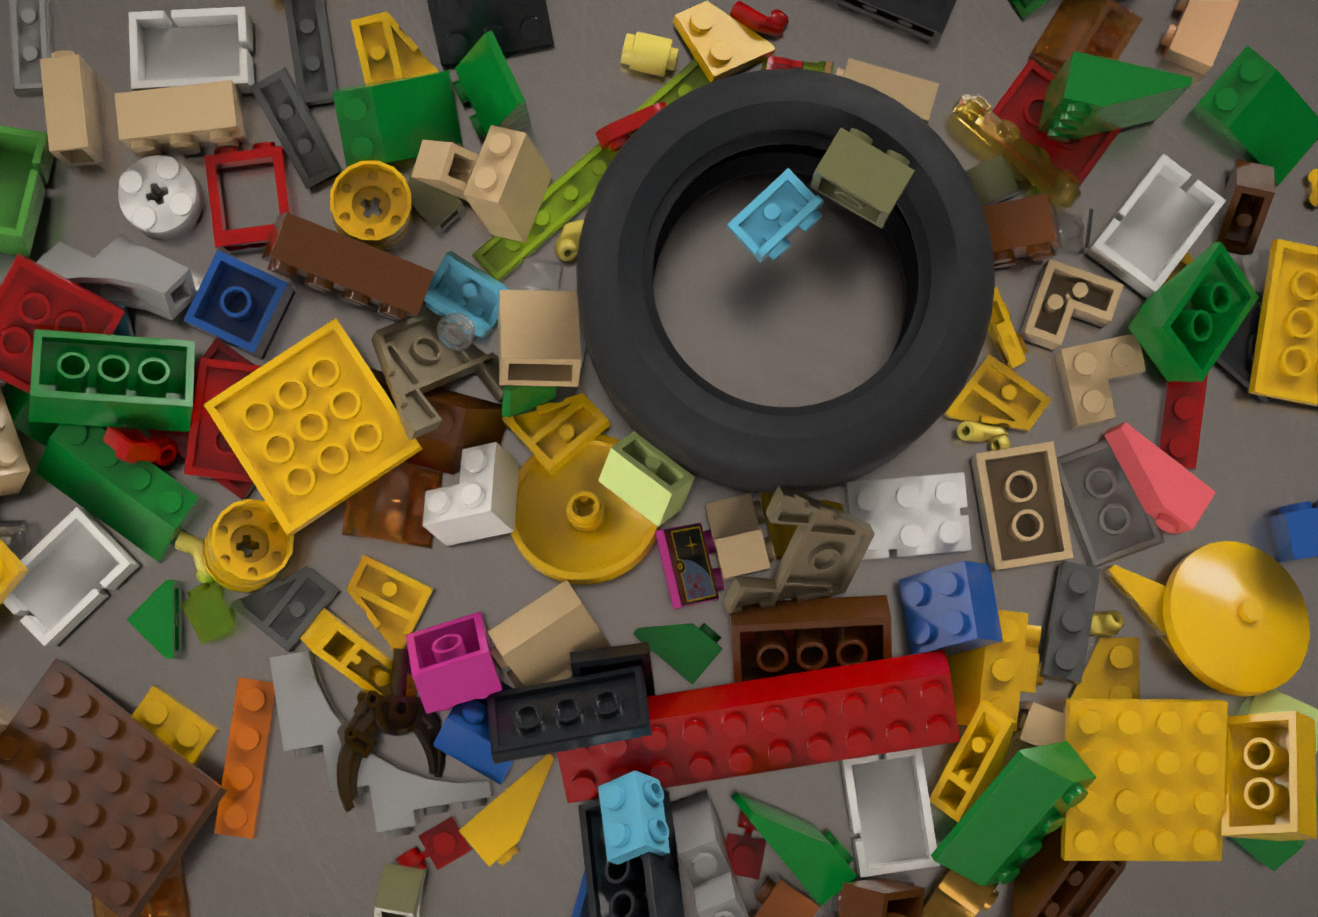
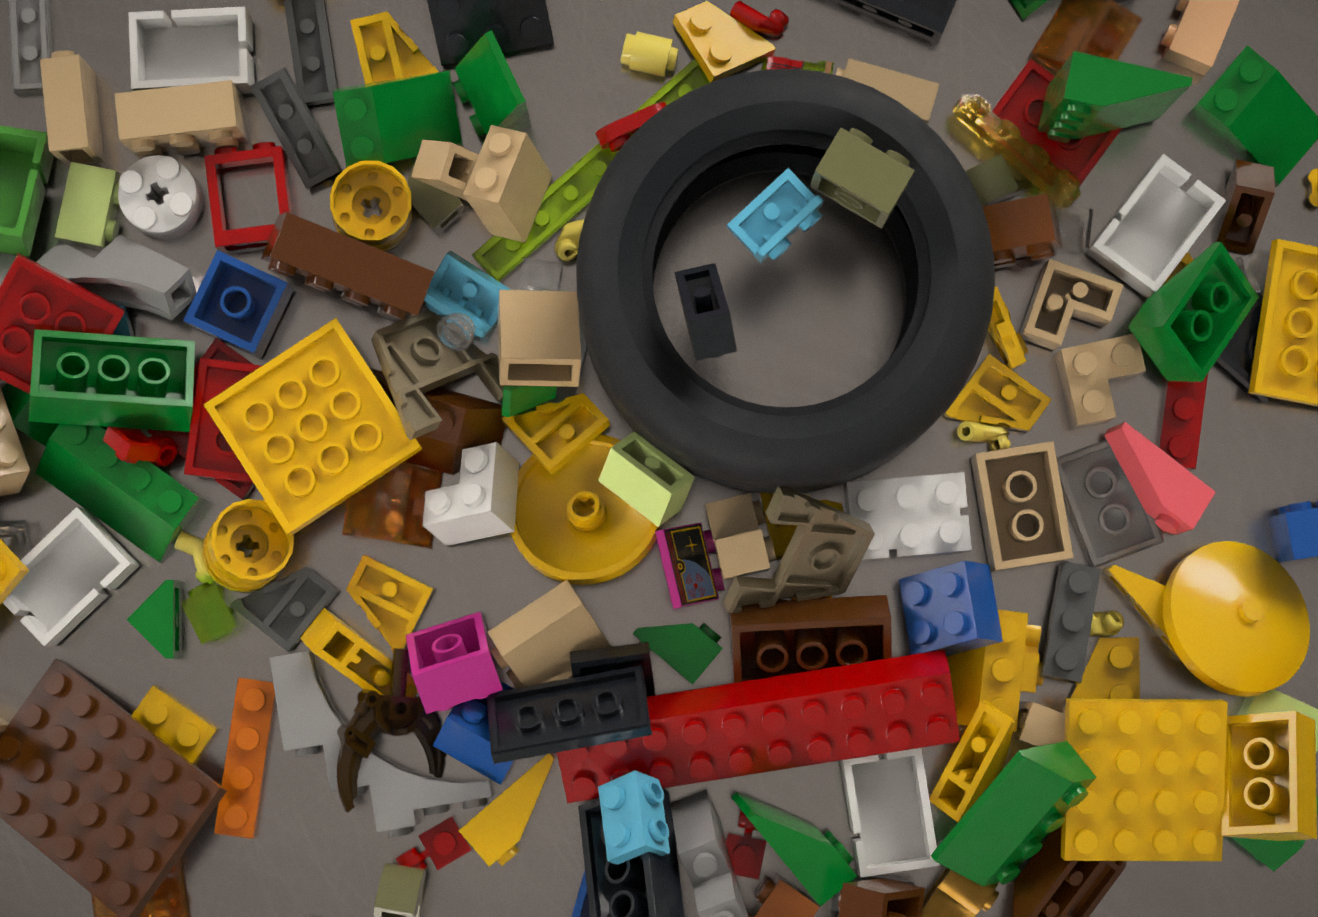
none -> yellowish green brick [55,162,121,251]
none -> black slope [674,263,737,361]

